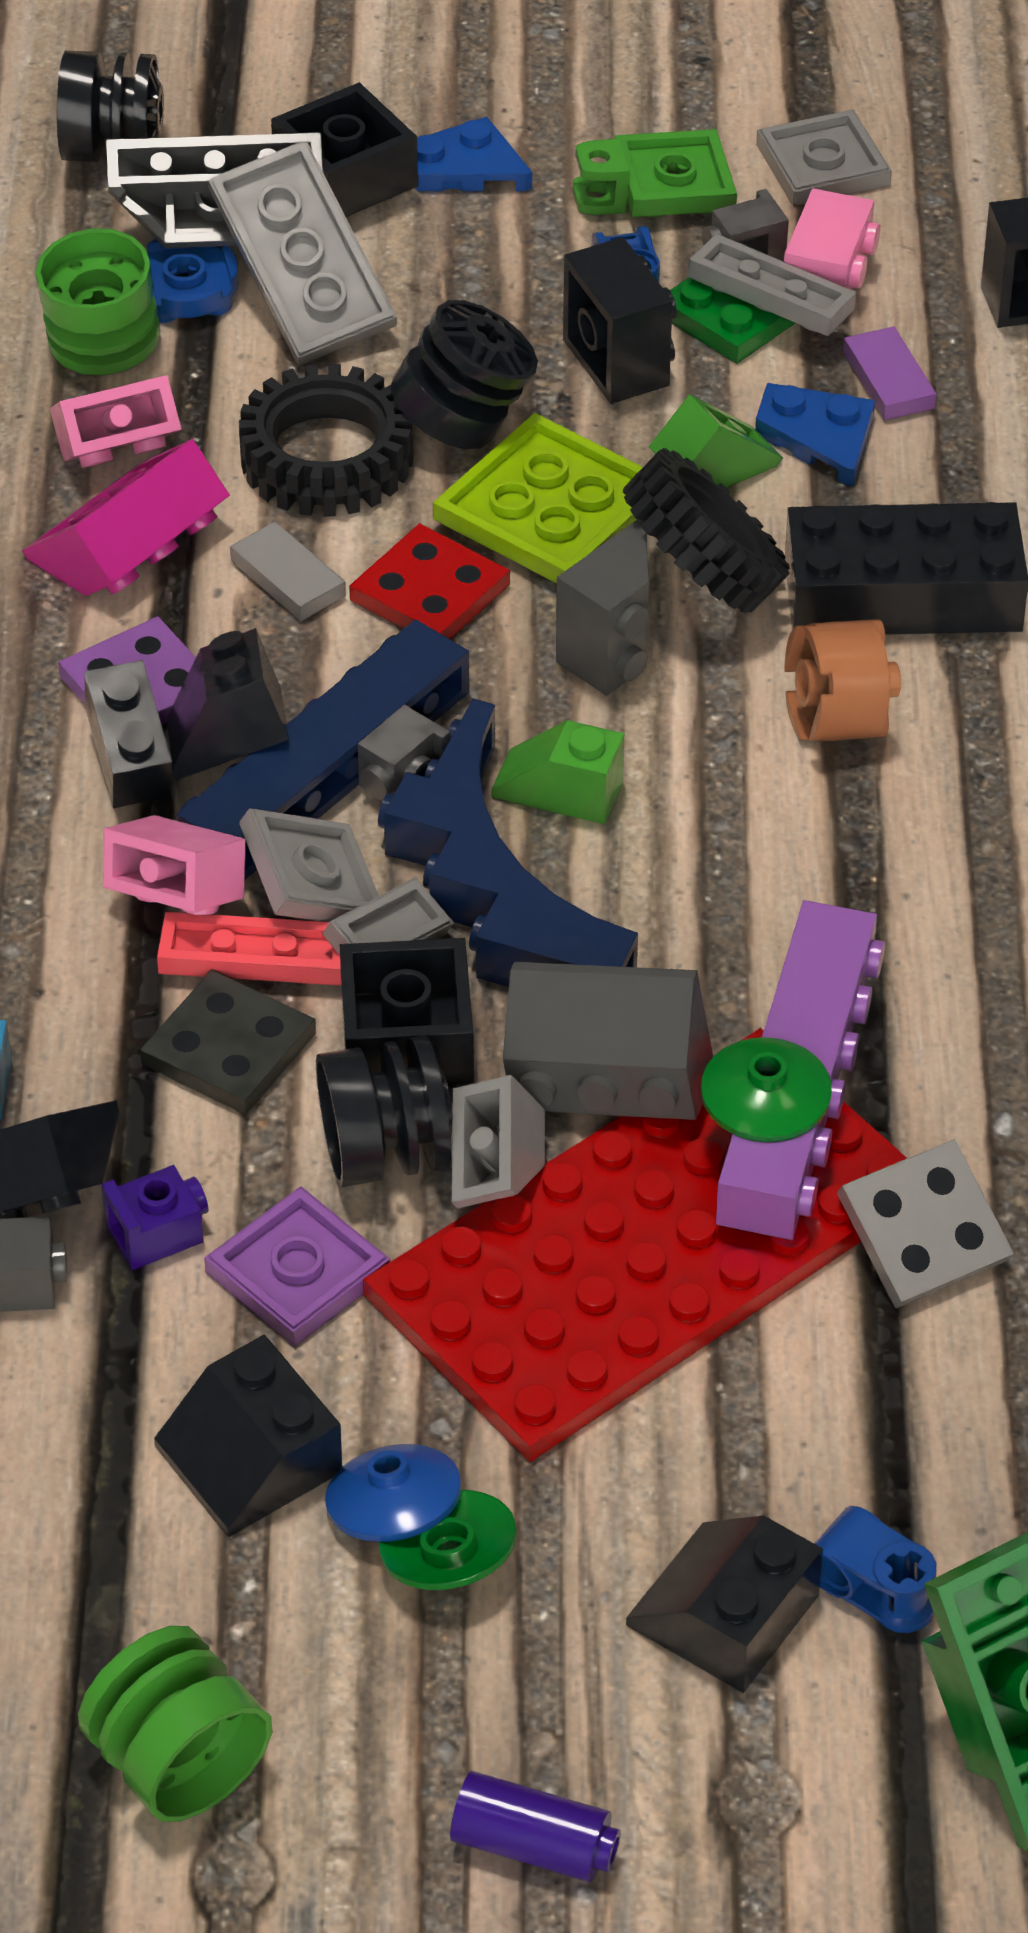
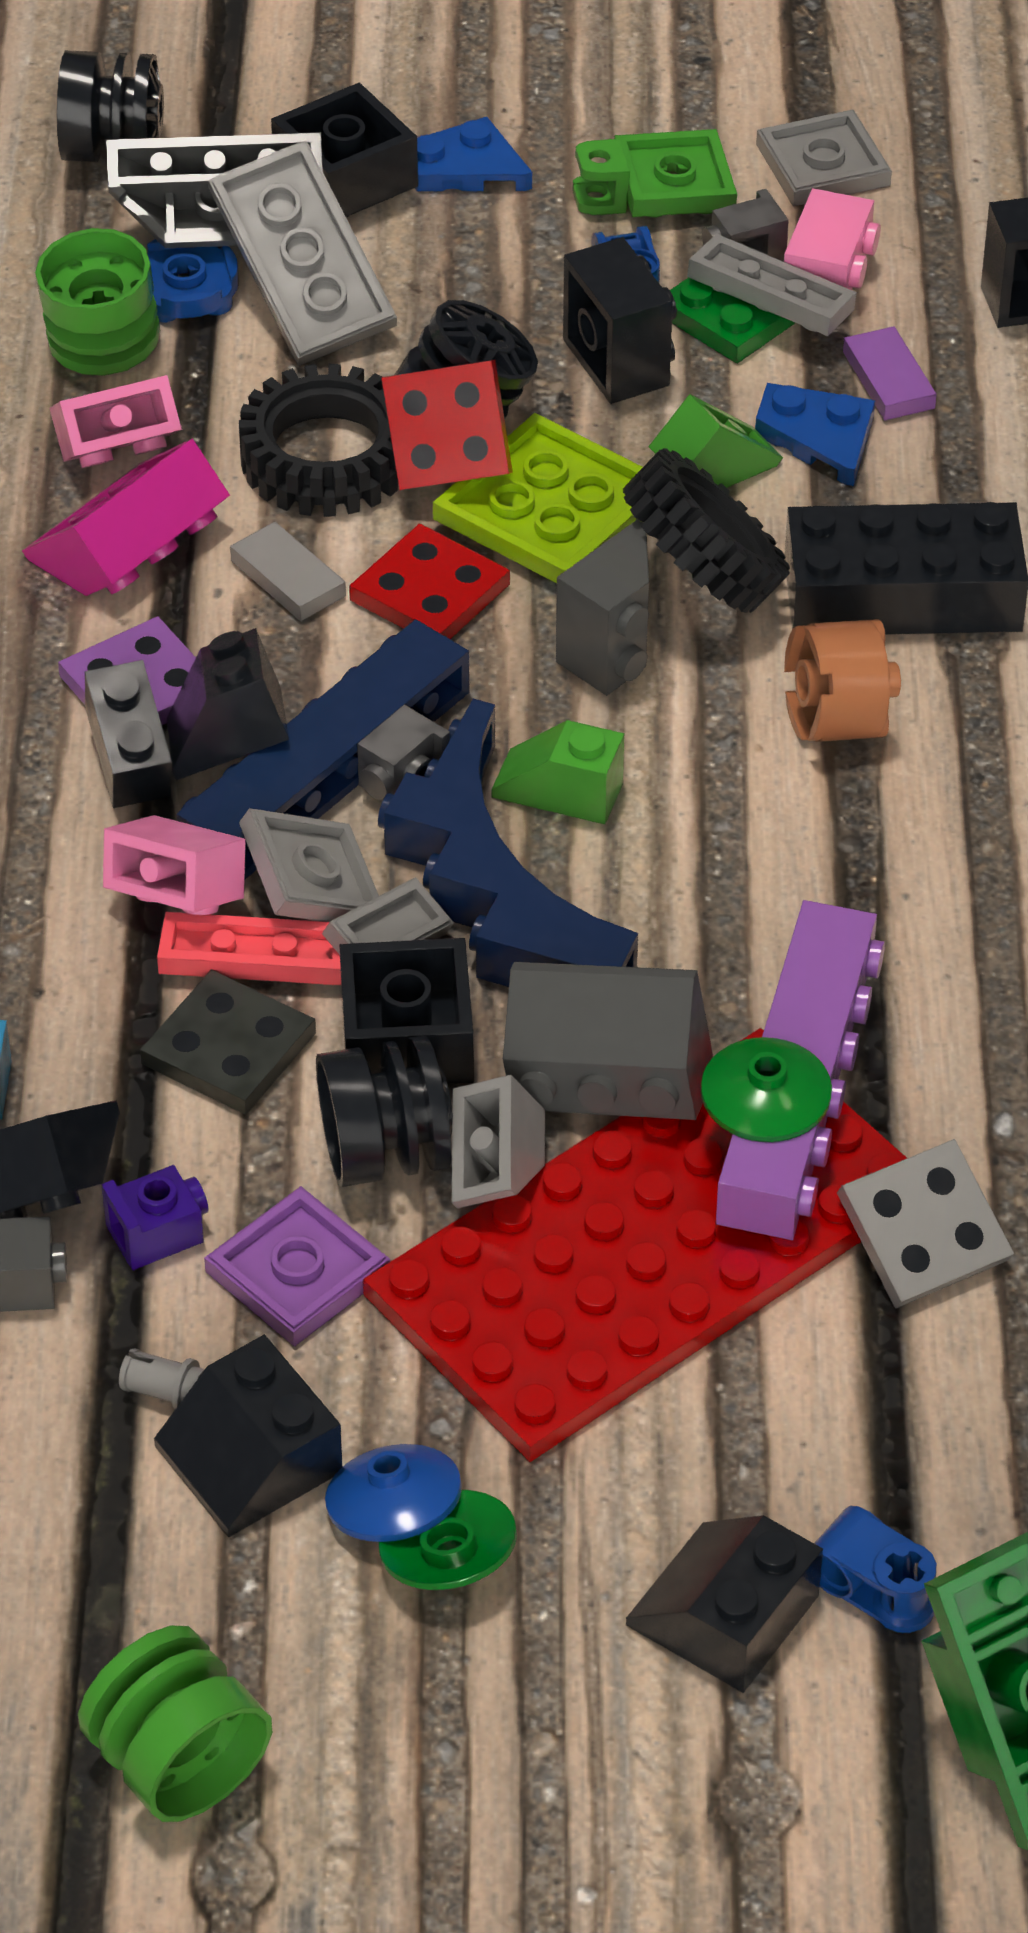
dark purple brick [450,1770,621,1883] -> none
none -> light grey pin [119,1348,205,1409]
none -> red tile [382,360,513,490]

